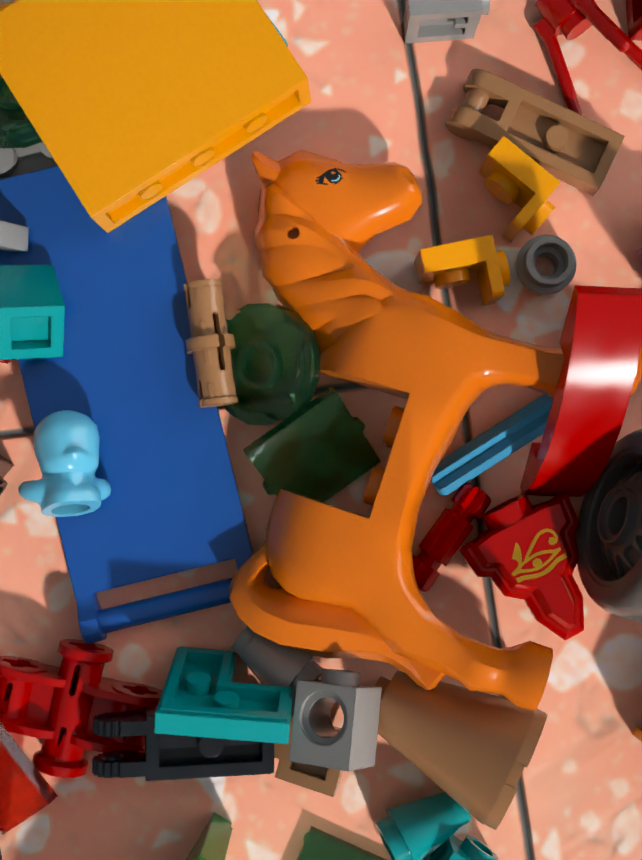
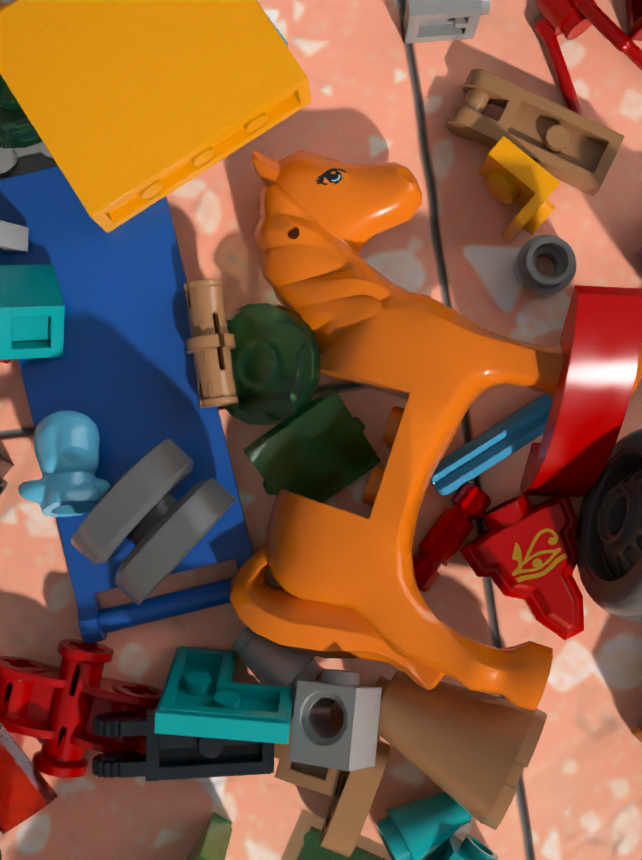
light orange bracket [414,234,510,306] -> none
none -> dark grey wheel [70,439,237,606]
none -> medium nougat beam [319,739,390,857]

